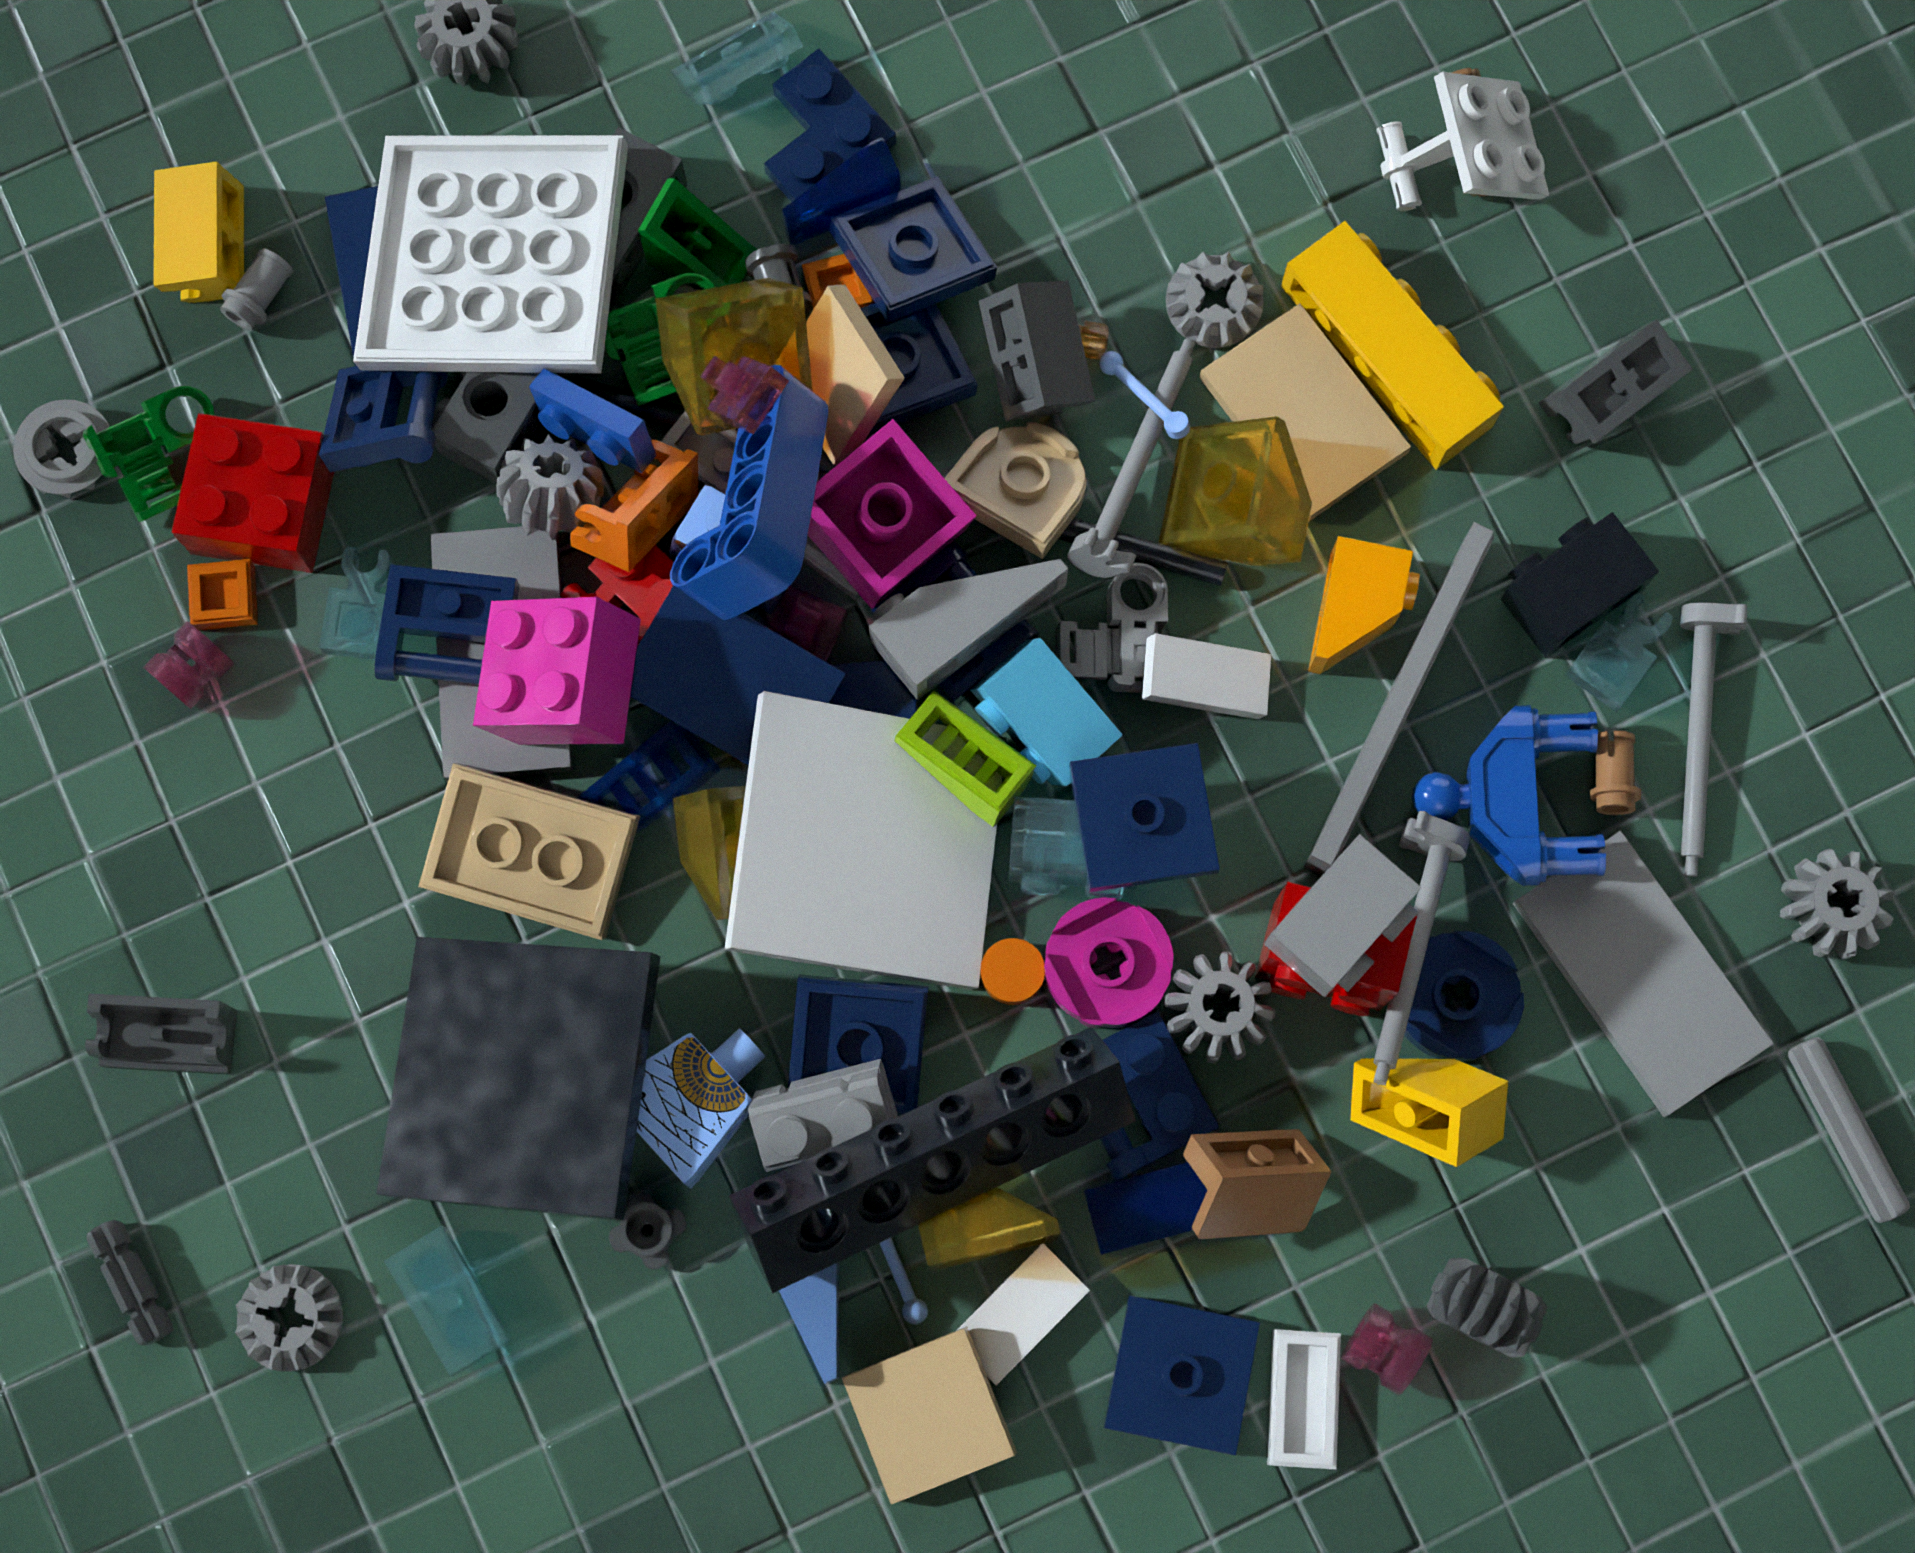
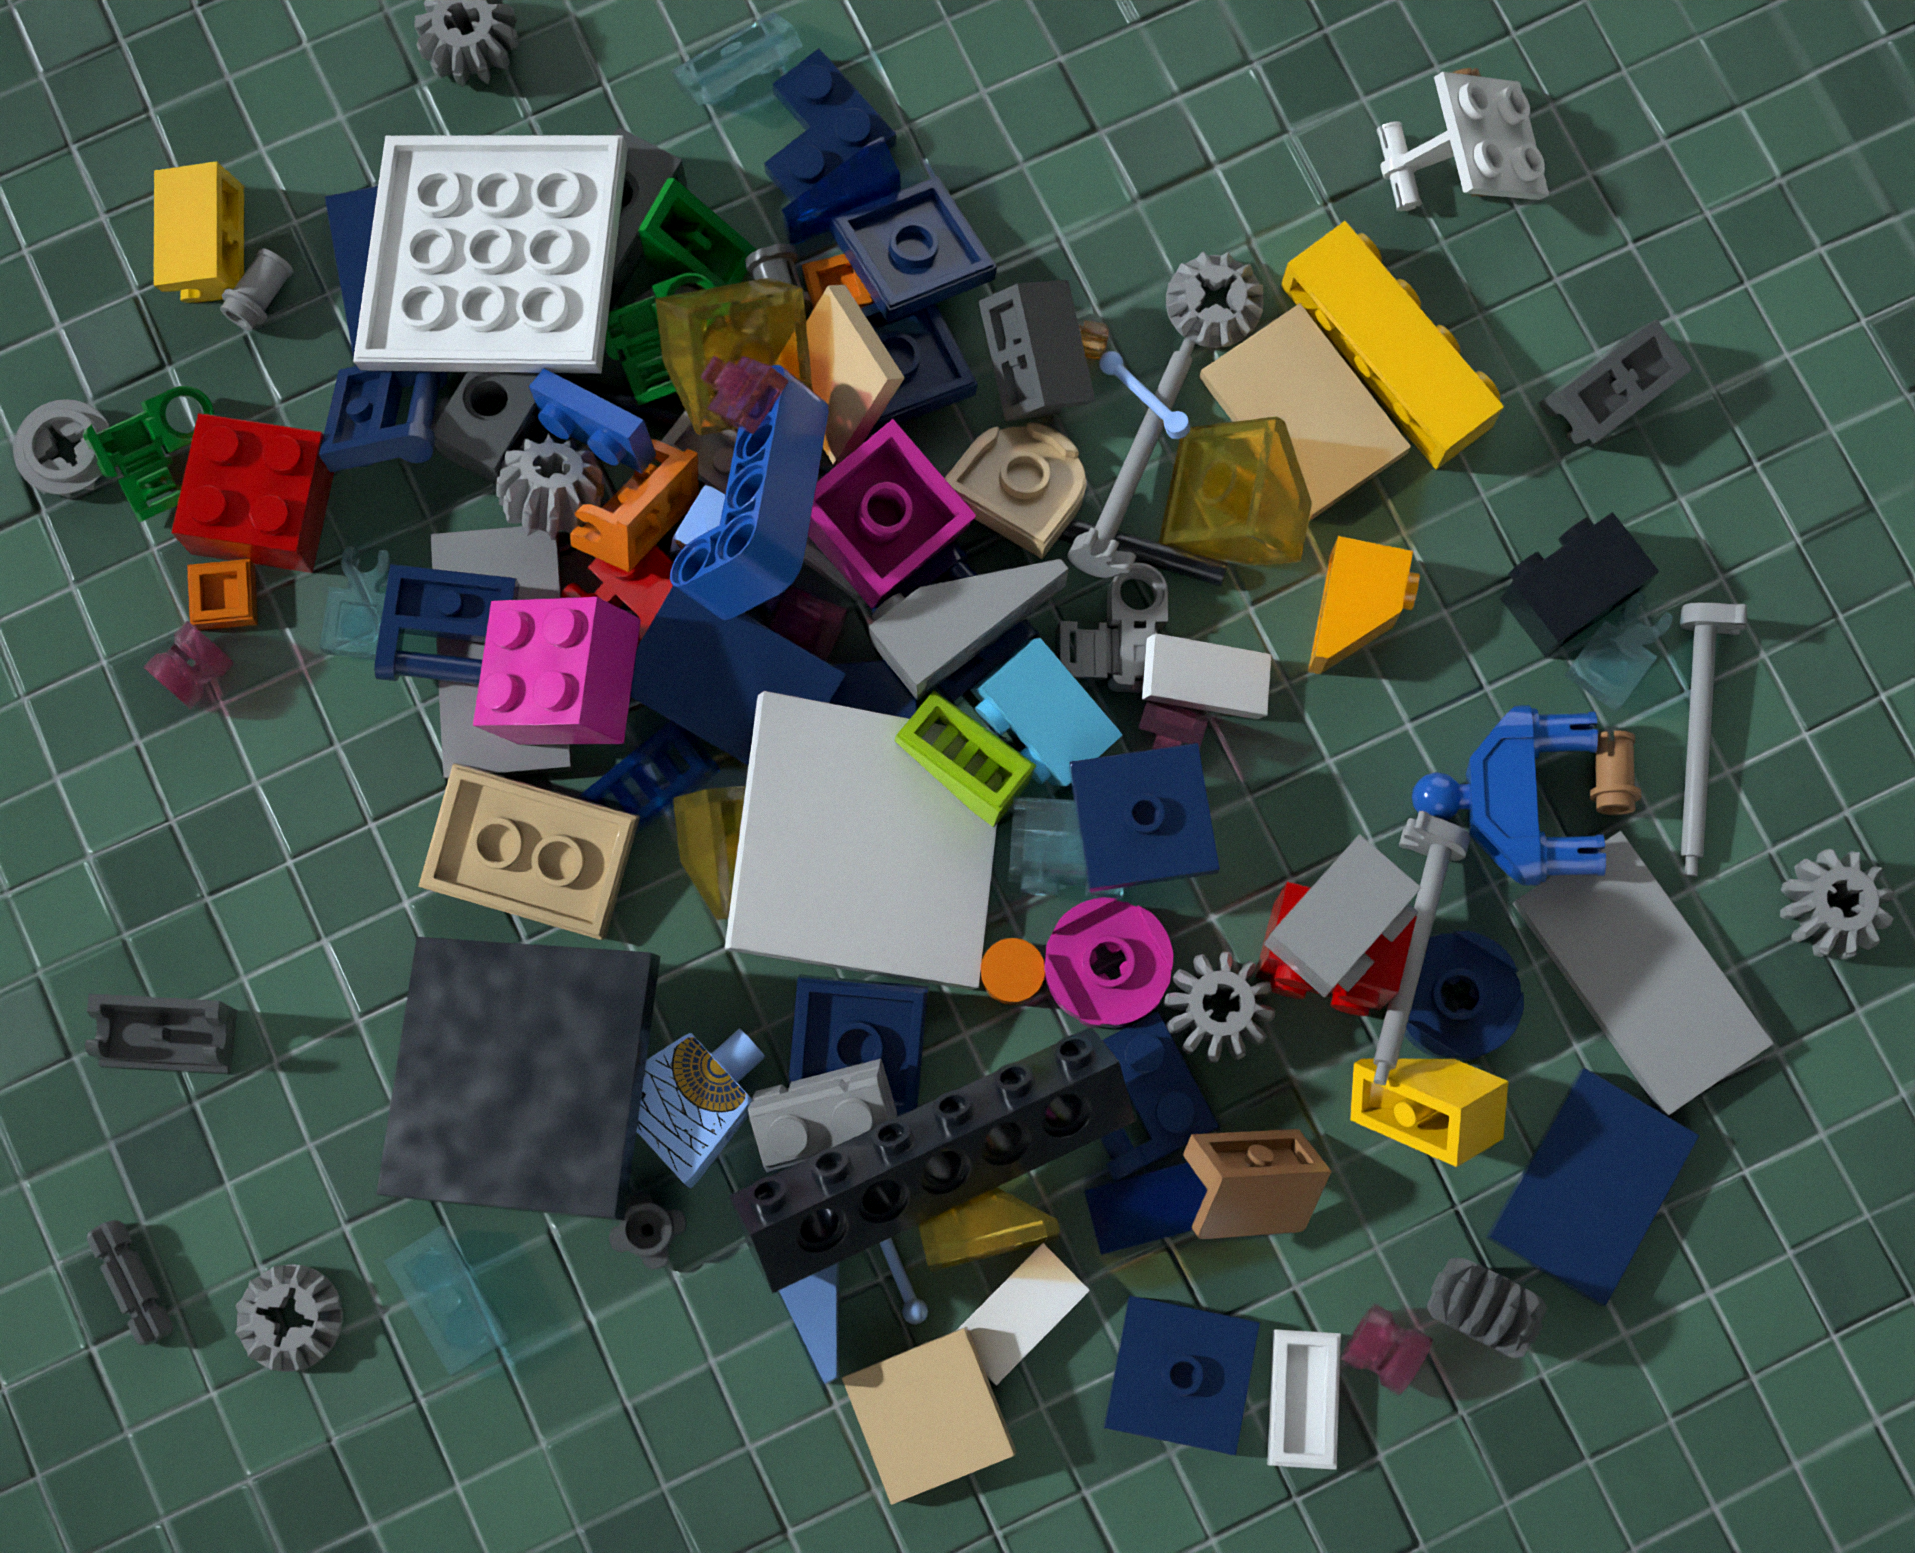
light grey tile [1304,522,1495,876] -> none
light grey axle [1788,1037,1910,1223] -> none
none -> clear pink tile [1139,701,1209,750]
none -> dark blue tile [1486,1068,1699,1307]

